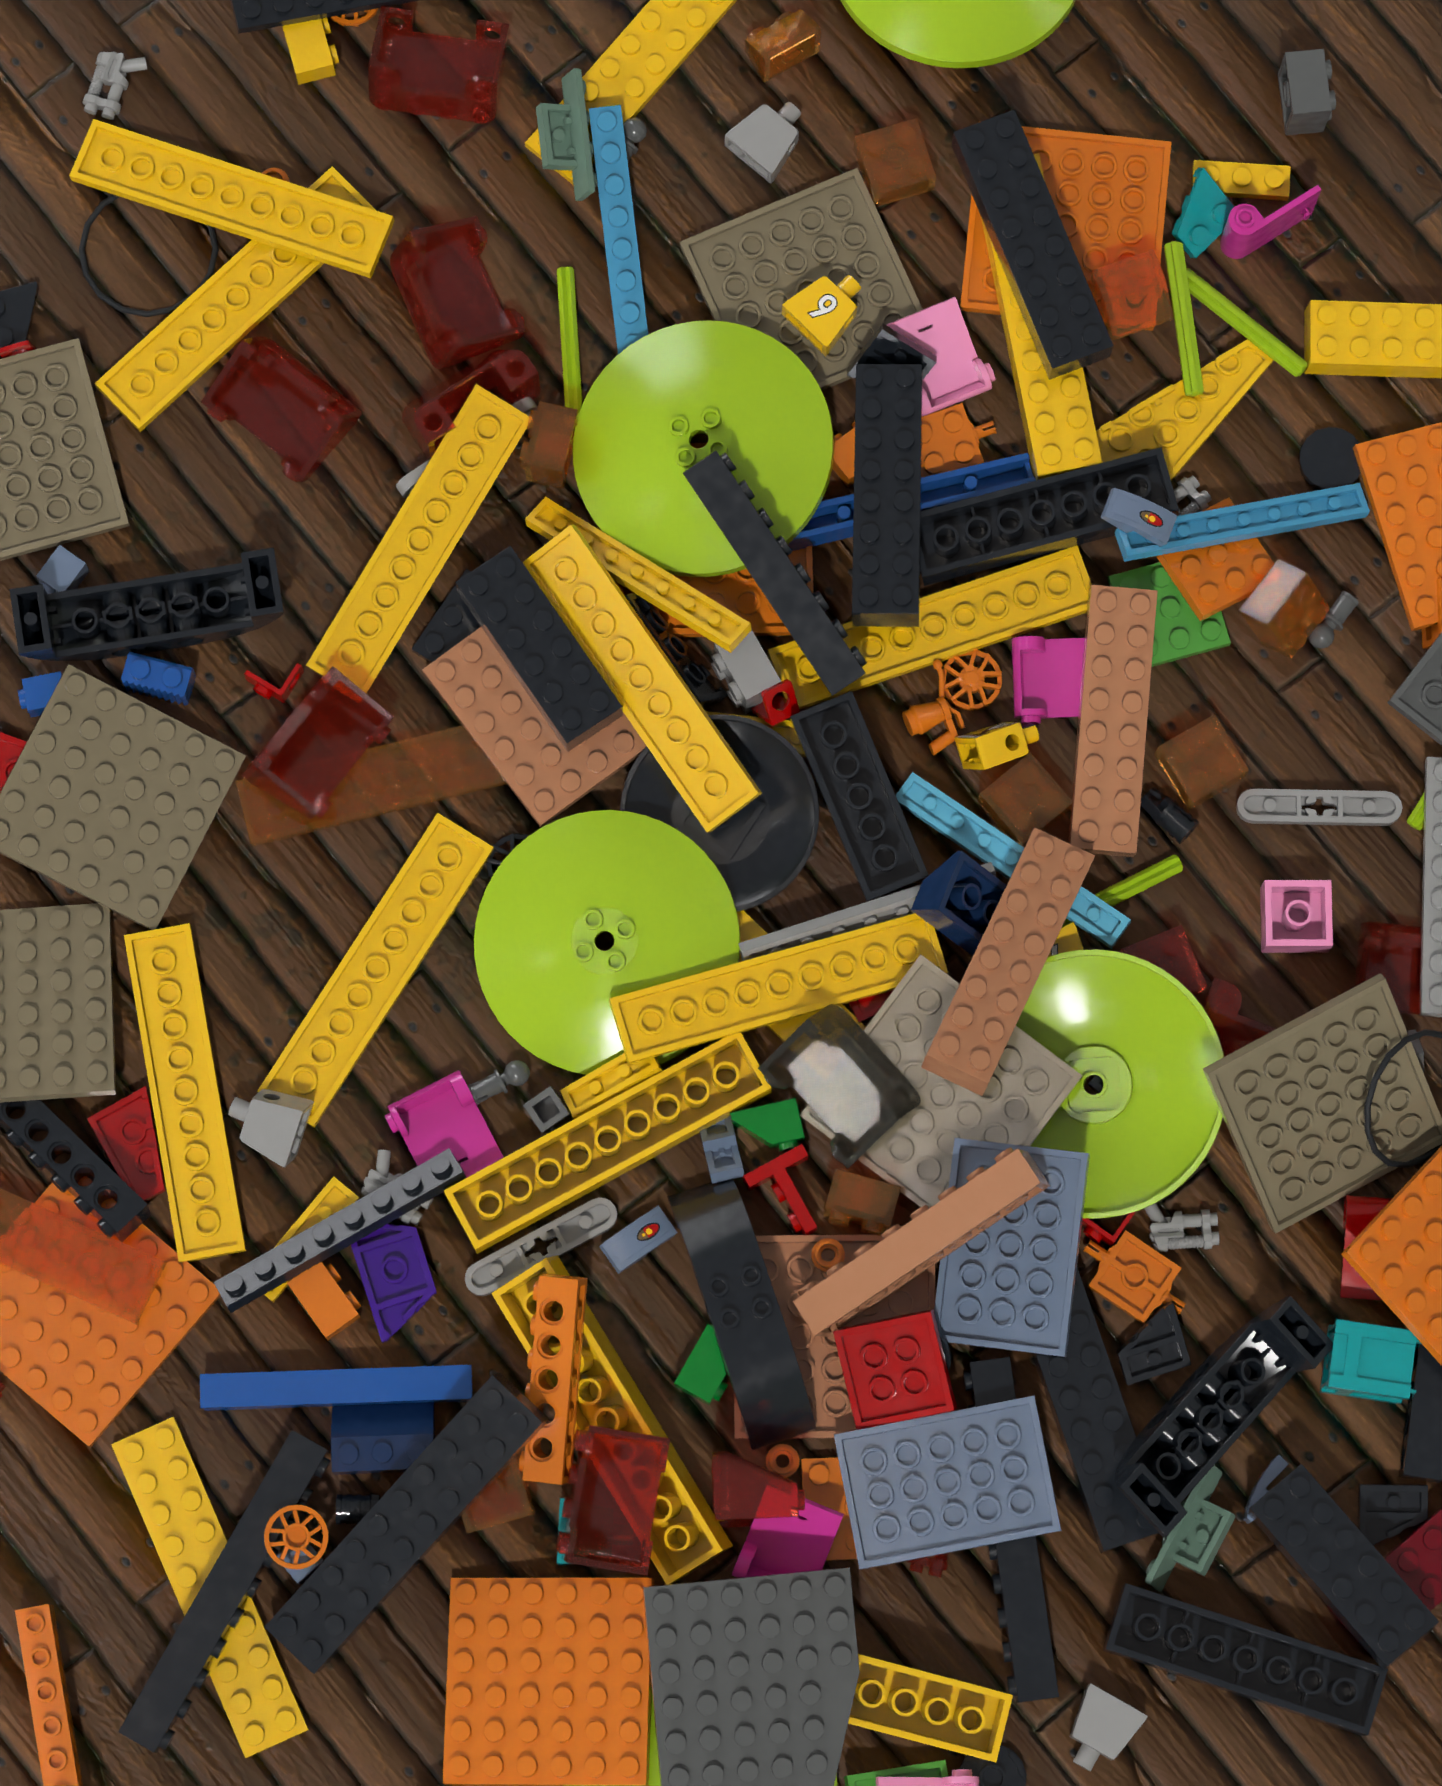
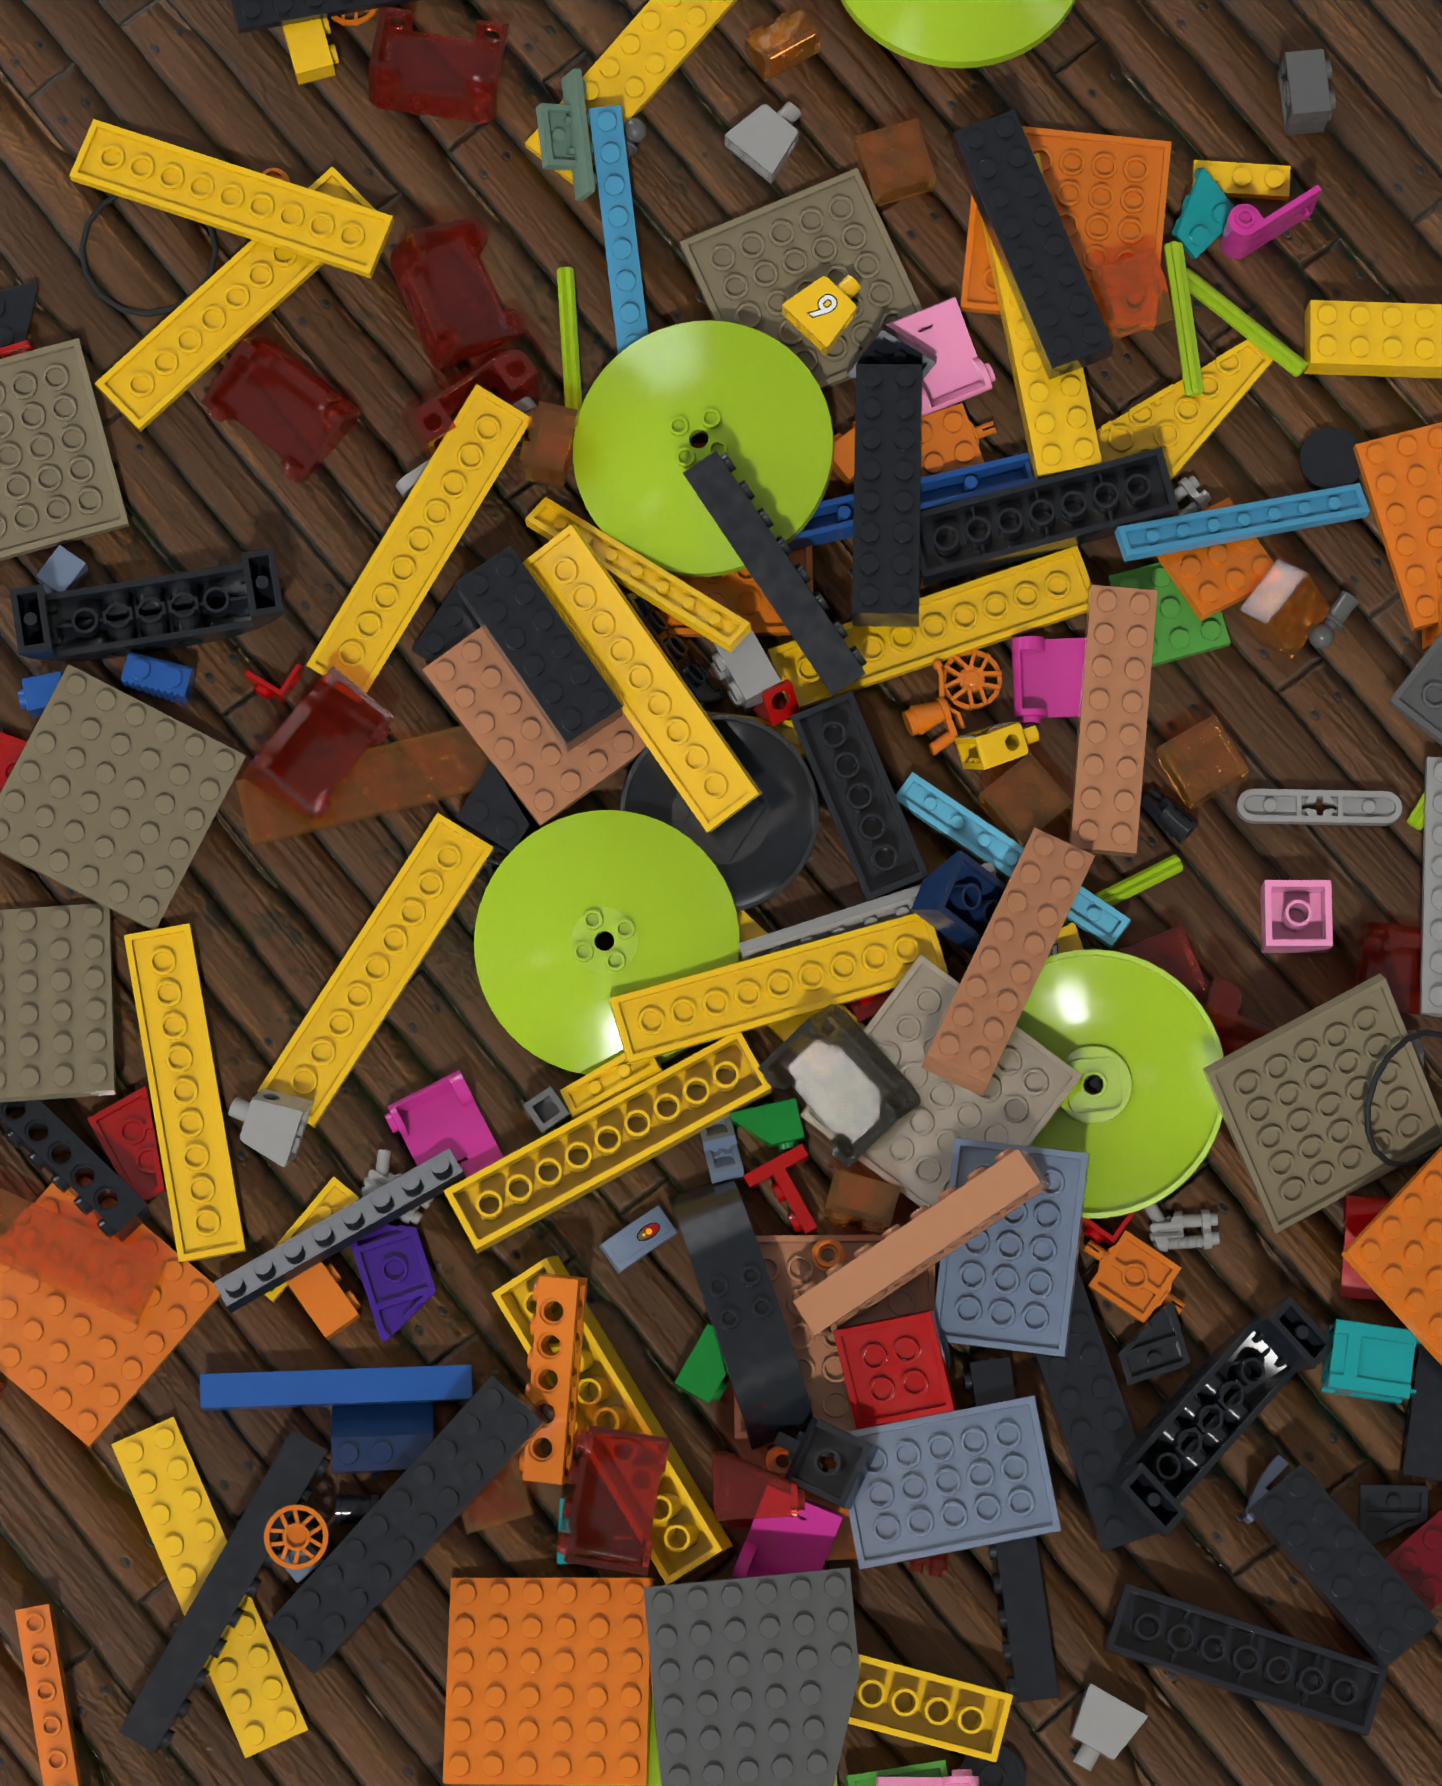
light grey piece [82,52,148,120] -> none
light grey piece [465,1197,617,1296] -> none
dark grey pin [467,1060,530,1105] -> none
sand blue slope [1100,488,1177,547] -> none
sand green bracket [1145,1465,1236,1592] -> none
none -> black wing [456,764,530,852]
none -> black hinge [774,1417,879,1509]

